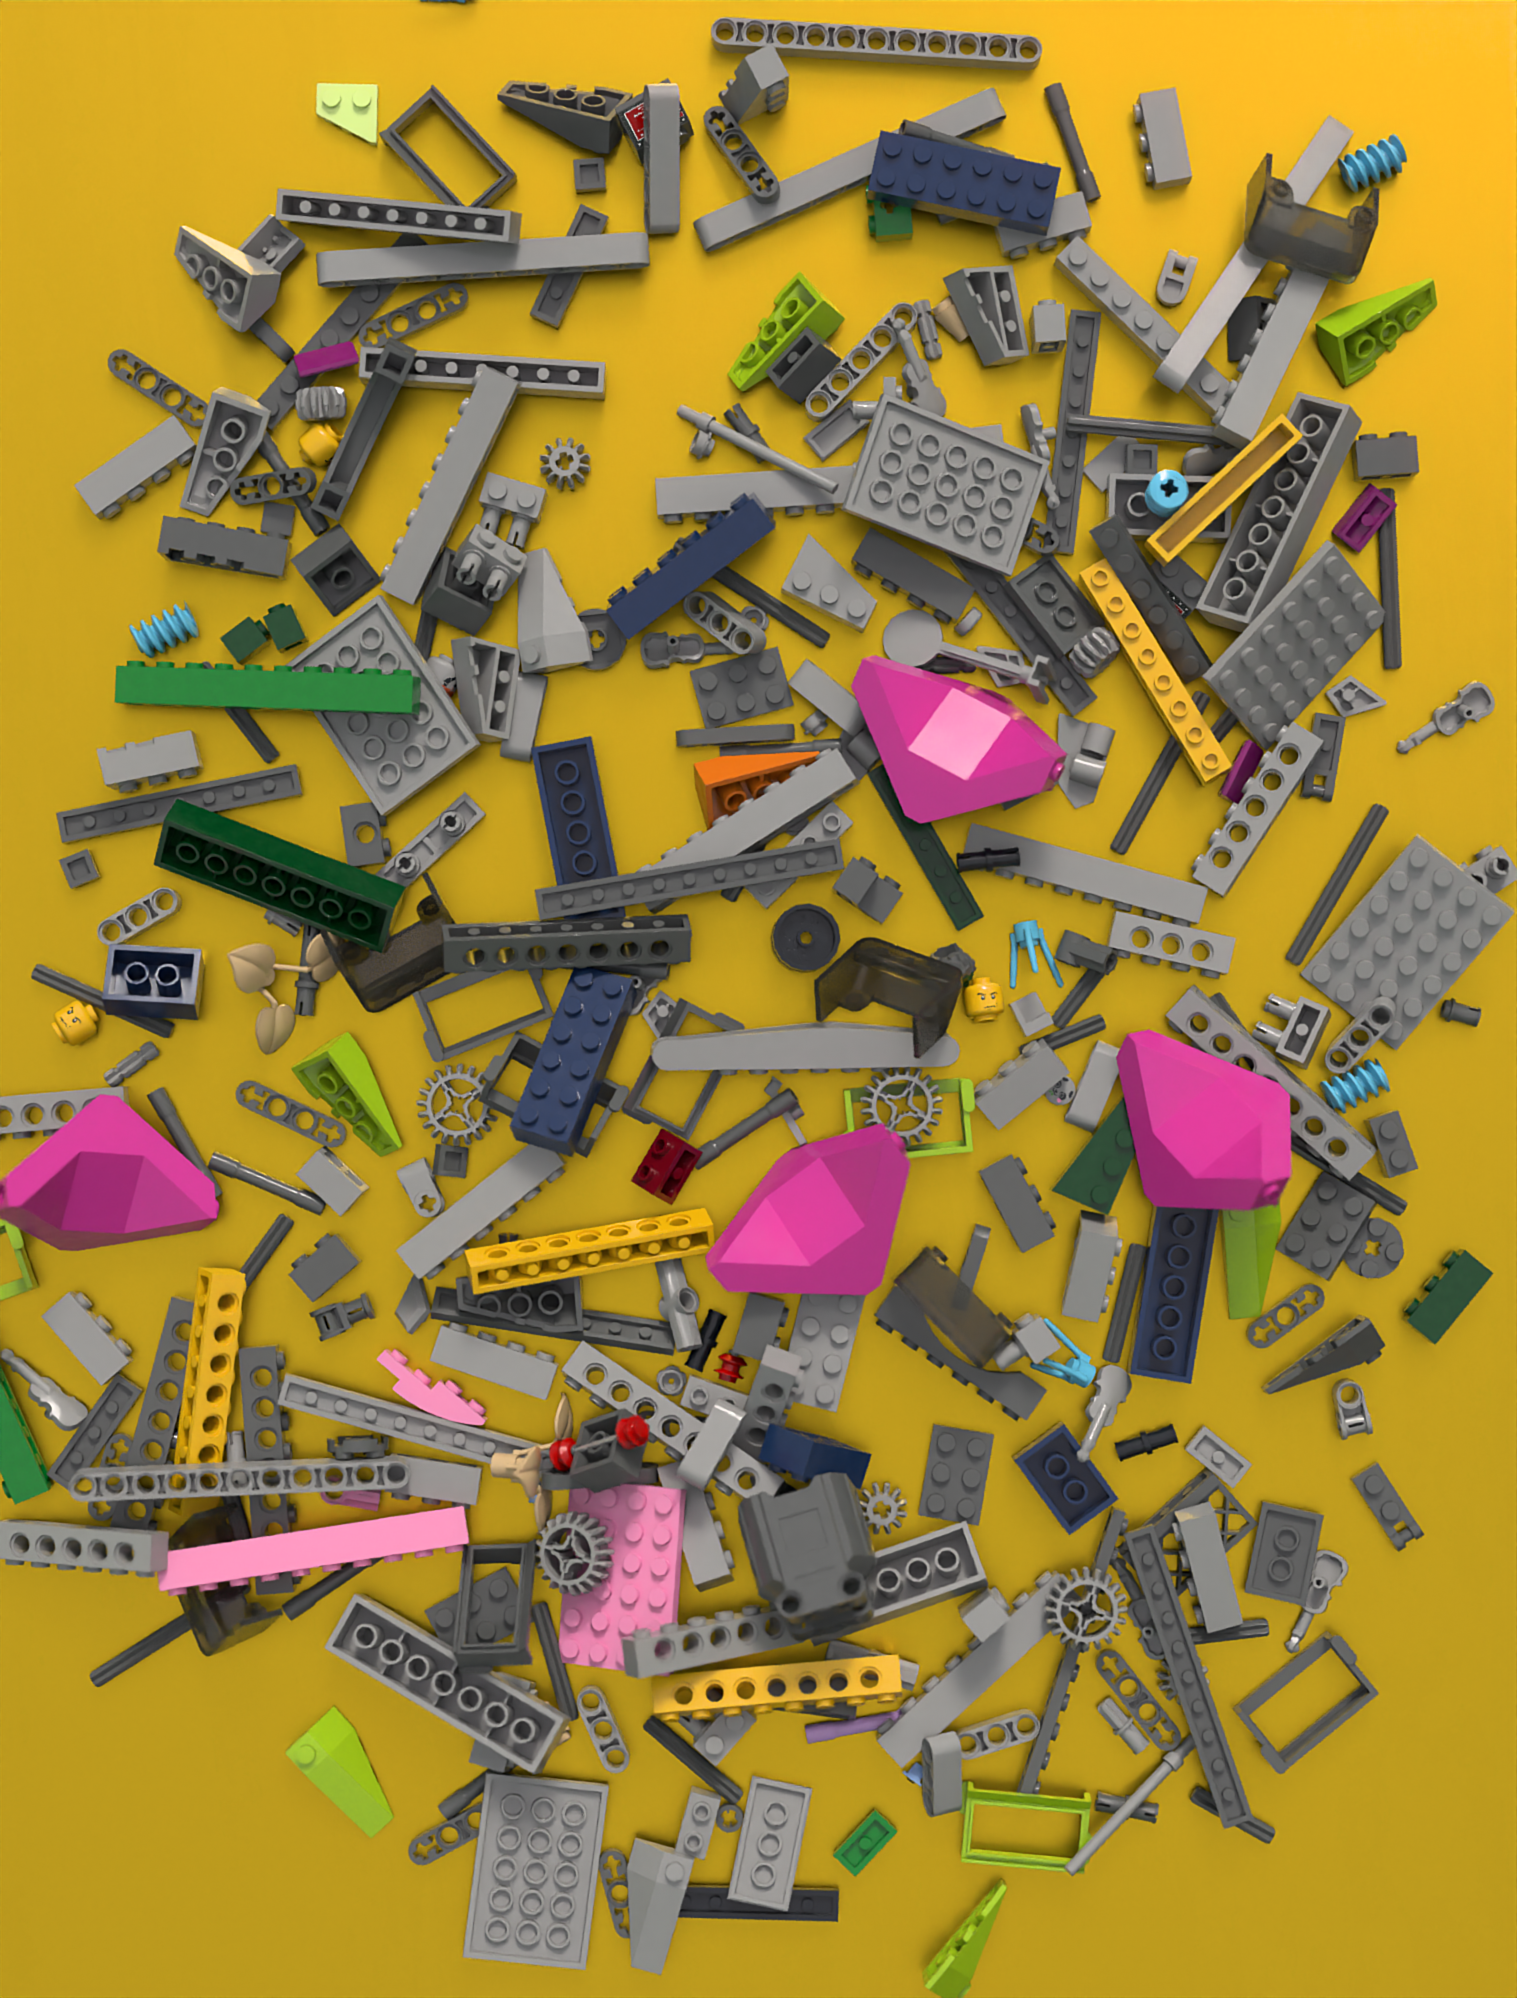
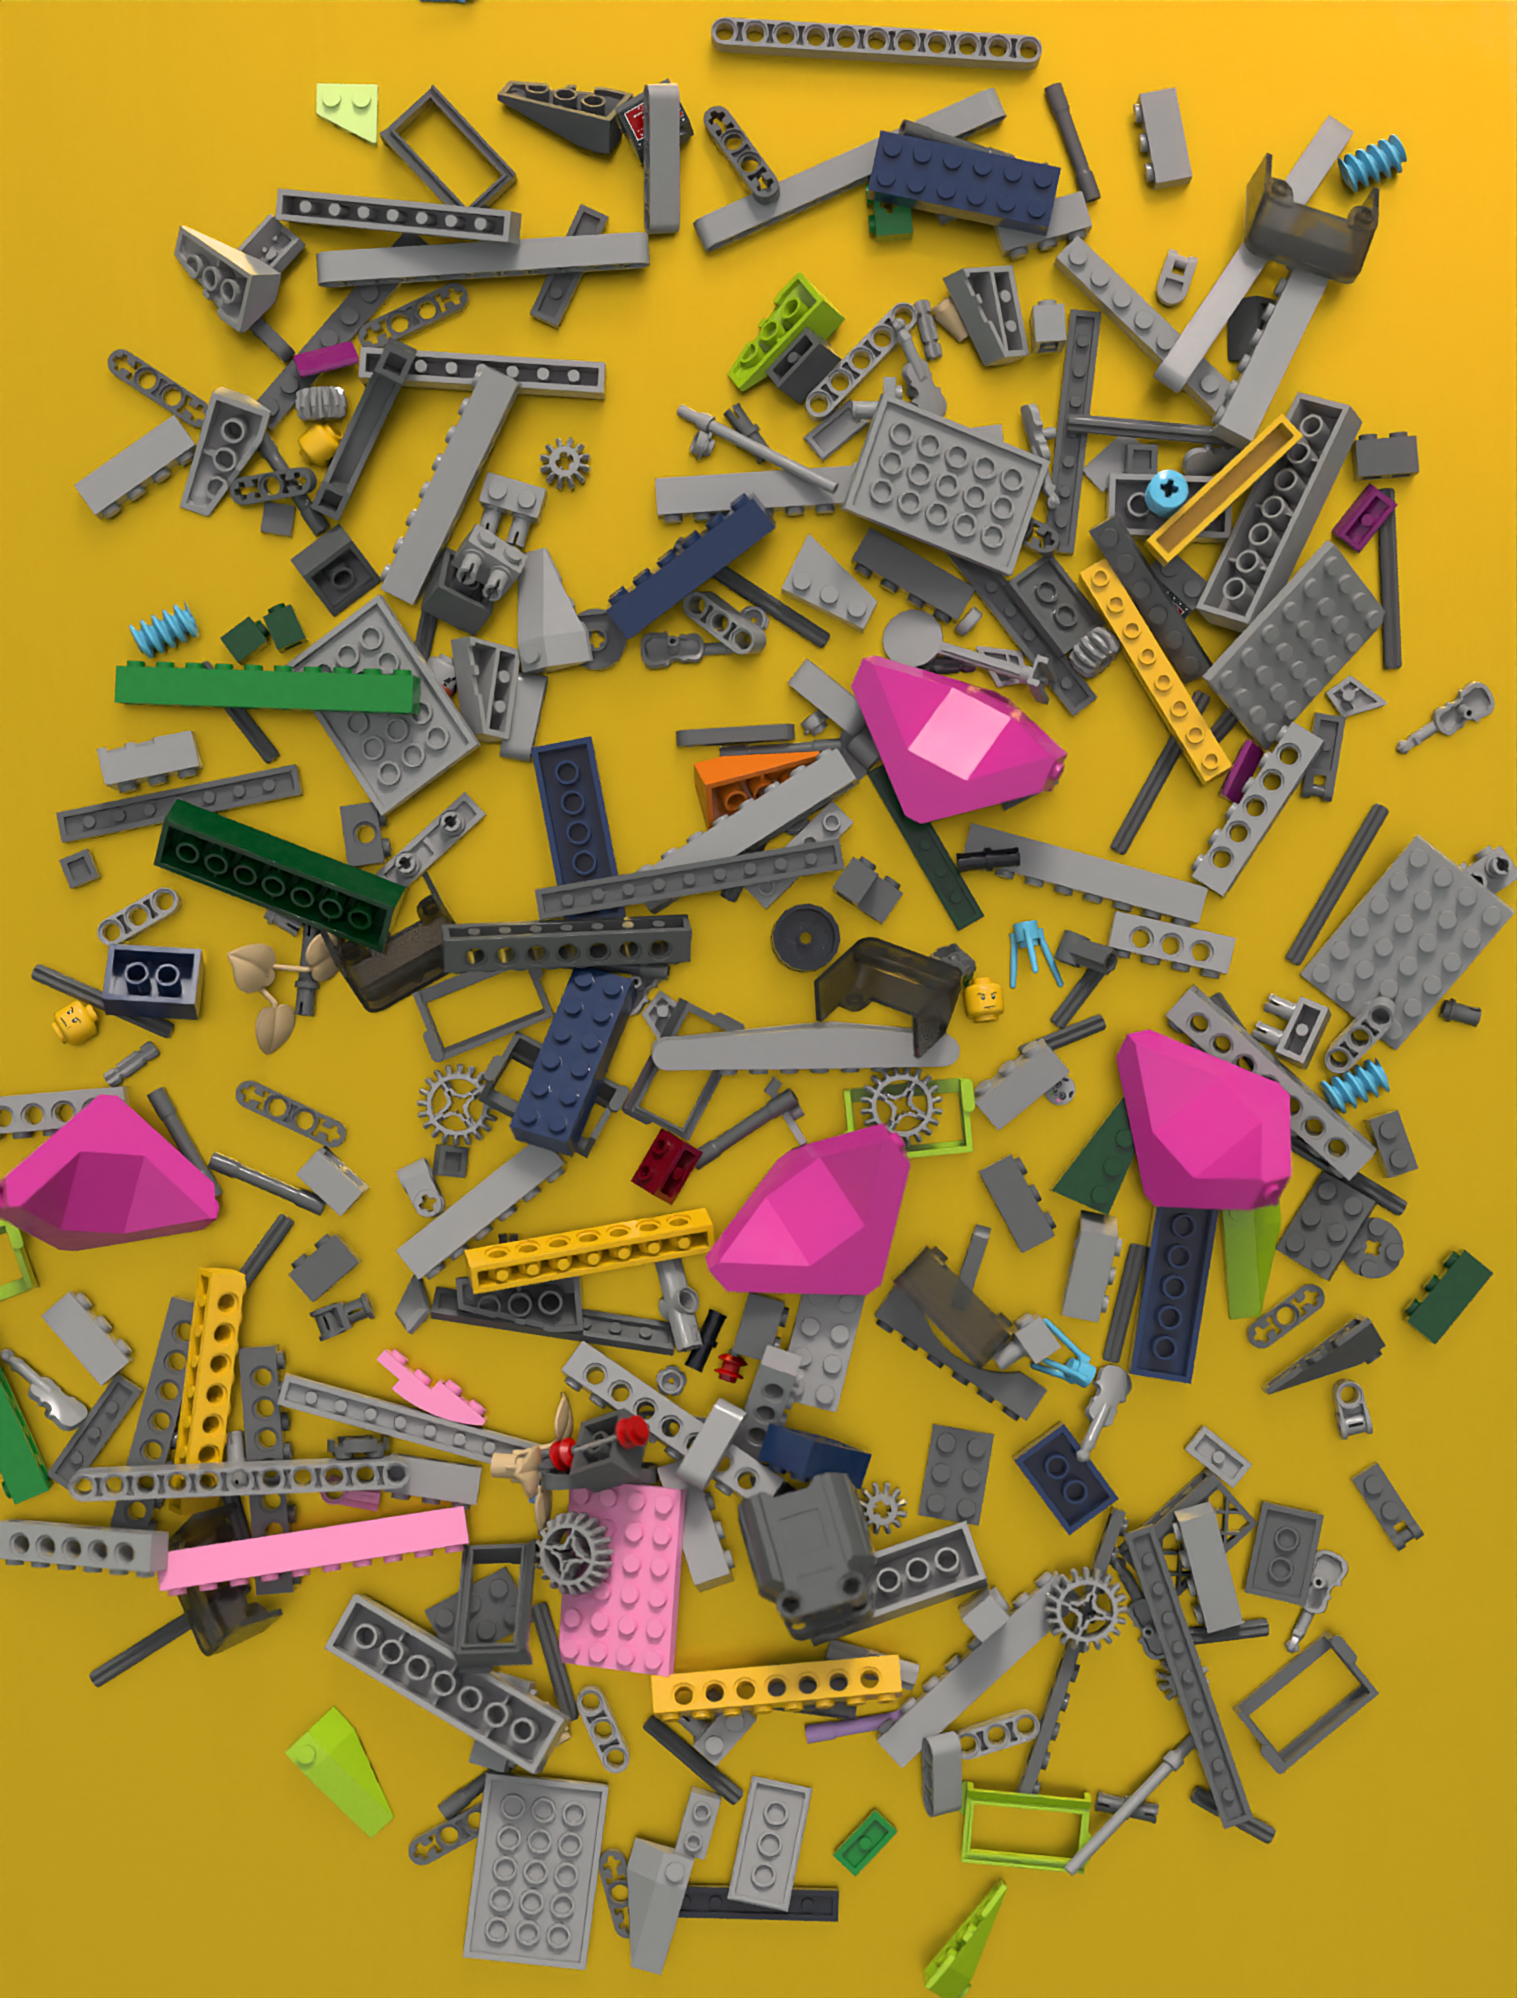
dark grey beam [88,1433,133,1521] -> none
dark grey wedge [157,516,292,580] -> none
dark grey piece [282,1557,384,1621] -> none
lime wedge [291,1032,402,1157] -> none
light grey brick [430,1322,559,1400] -> none
dark grey plate [573,157,606,193] -> none
light grey brick [621,1602,804,1678] -> none
light grey brick [680,1374,748,1415] -> none
dark grey plate [690,647,794,729] -> none
dark grey bush [716,1803,743,1833] -> none
light grey wedge [718,43,789,125] -> none
light blue piece [902,1762,922,1787] -> none
light grey panel [1008,992,1054,1037] -> none
light grey panel [1058,713,1115,809] -> none
light grey beam [1064,1040,1120,1133] -> none
dark grey beam [1095,1649,1181,1751] -> none
light grey axle [1097,1698,1150,1755] -> none
black pin [1114,1424,1179,1462] -> none
lime wedge [1315,278,1438,386] -> none

